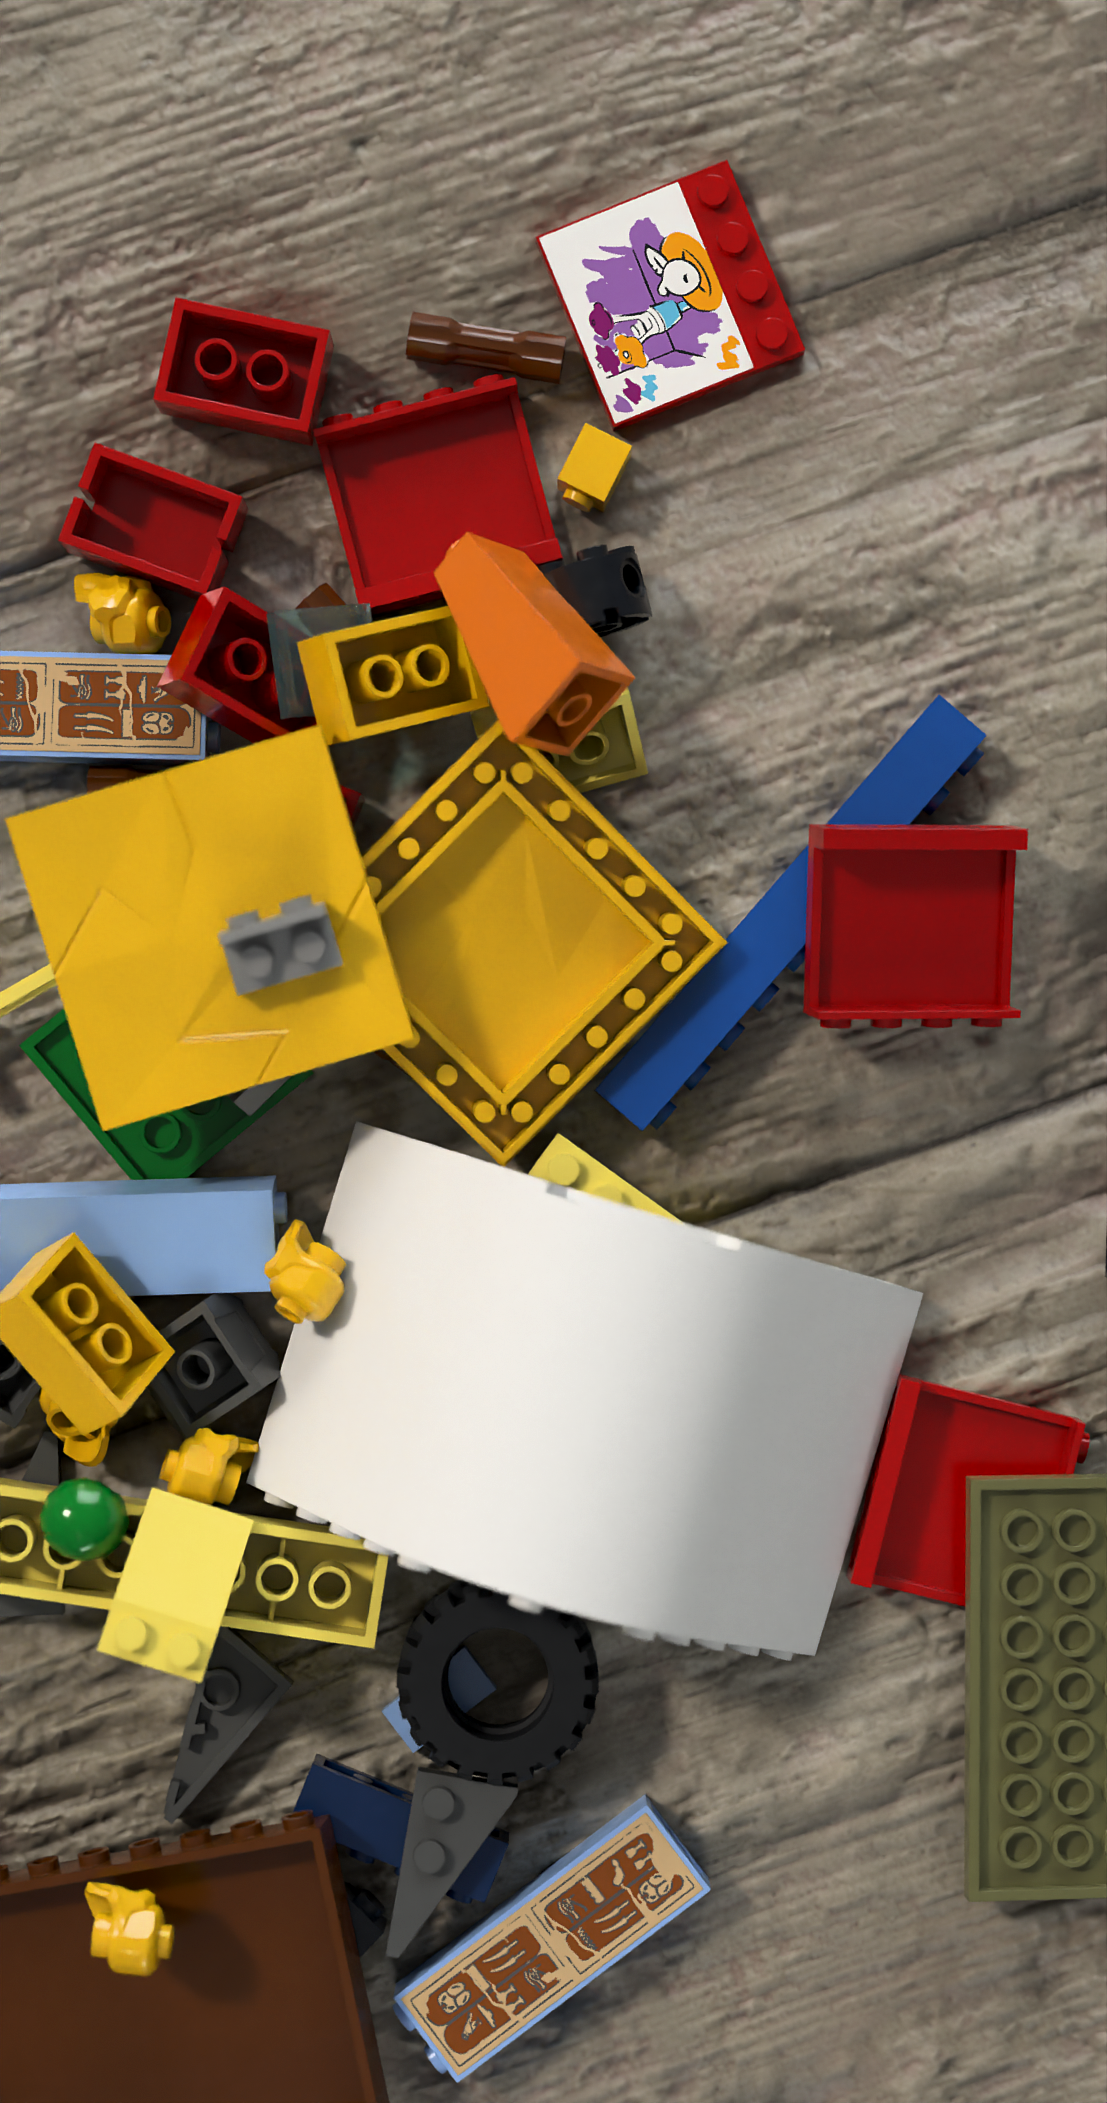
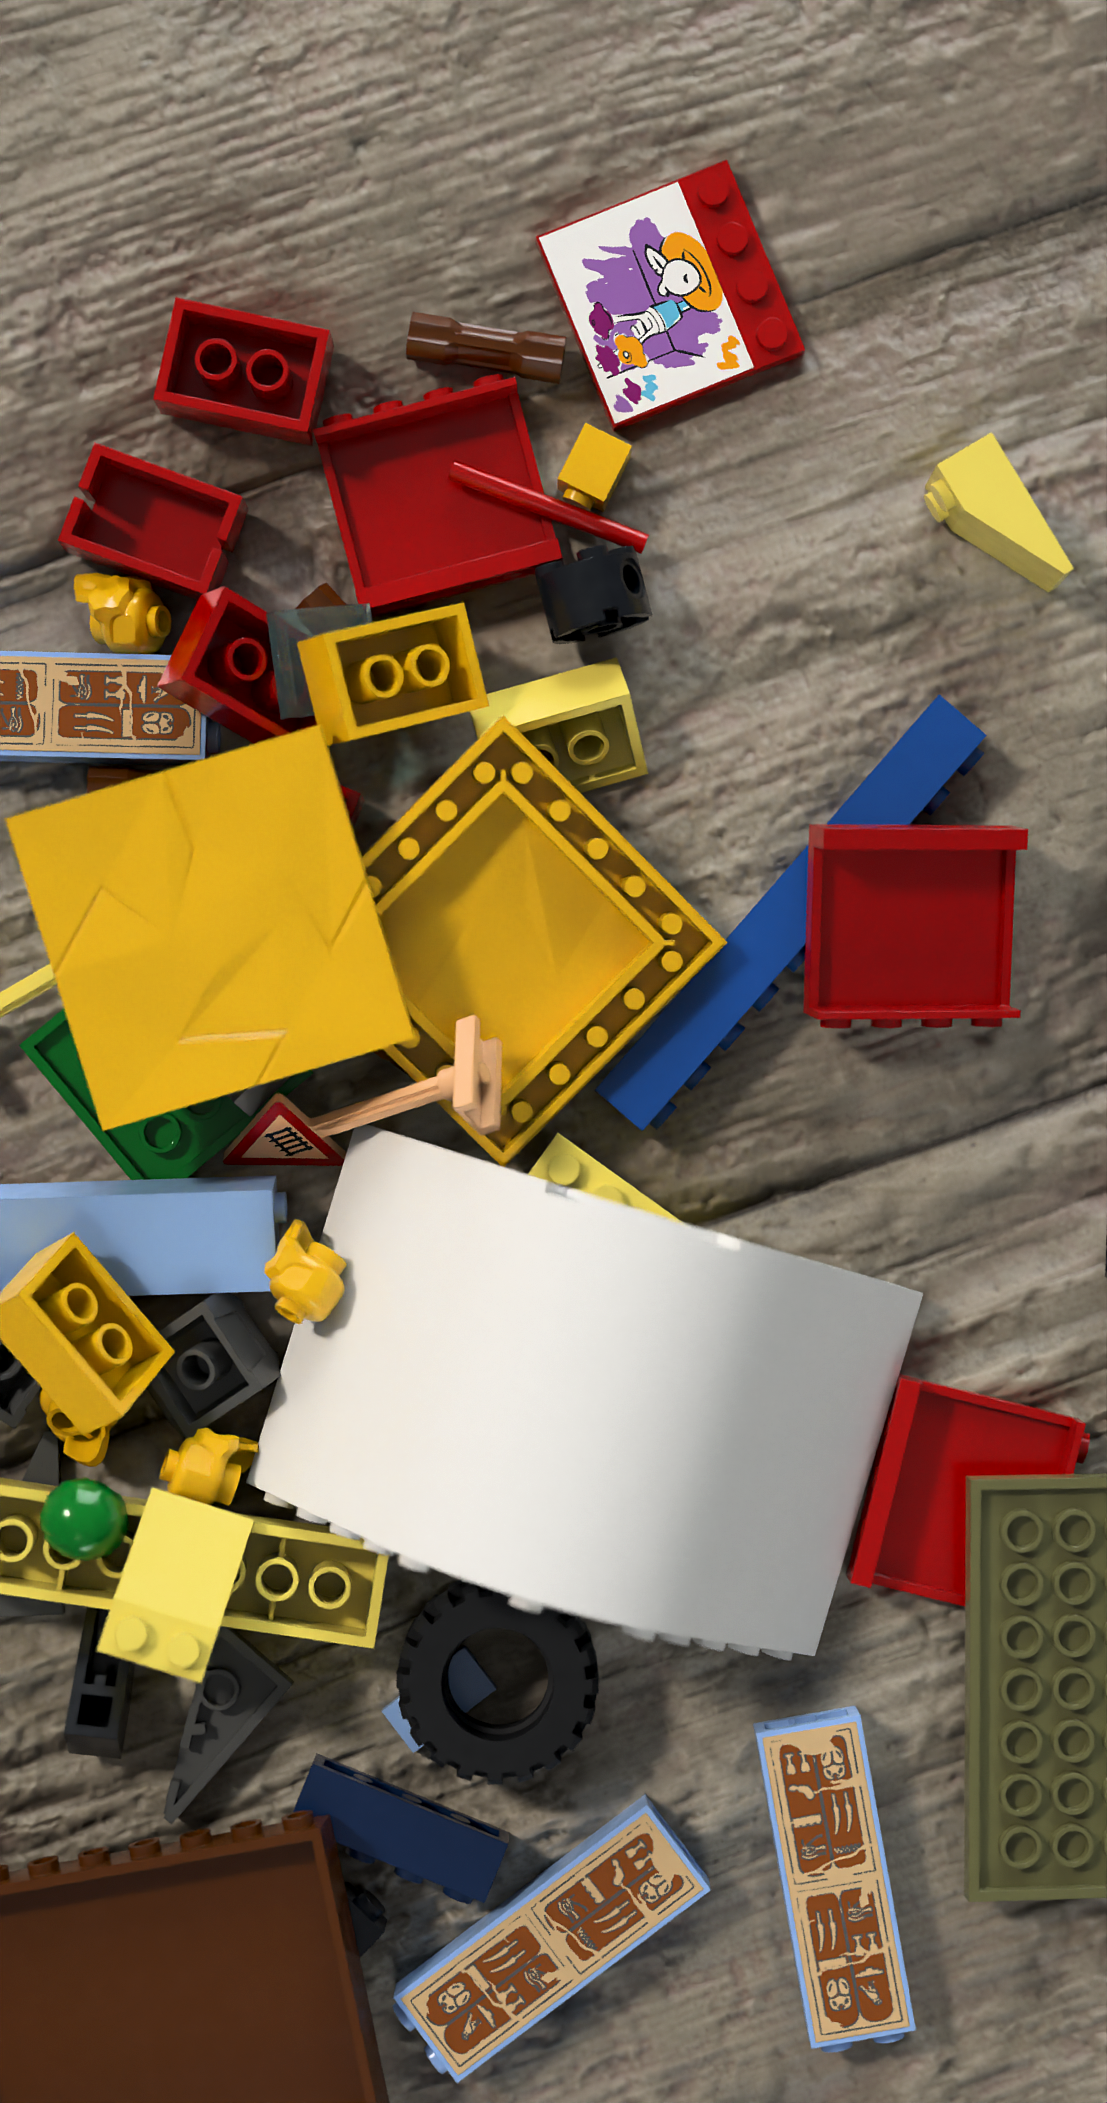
yellow head [85,1882,174,1976] -> none
light grey bracket [218,895,343,995] -> none
dark grey wing [385,1767,519,1958] -> none
orange slope [434,532,636,756] -> none
none -> black slope [64,1607,135,1759]
none -> light nougat piece [223,1015,502,1166]
none -> red bar [448,460,649,554]
none -> brick [753,1706,916,2052]
none -> light yellow slope [924,432,1074,592]

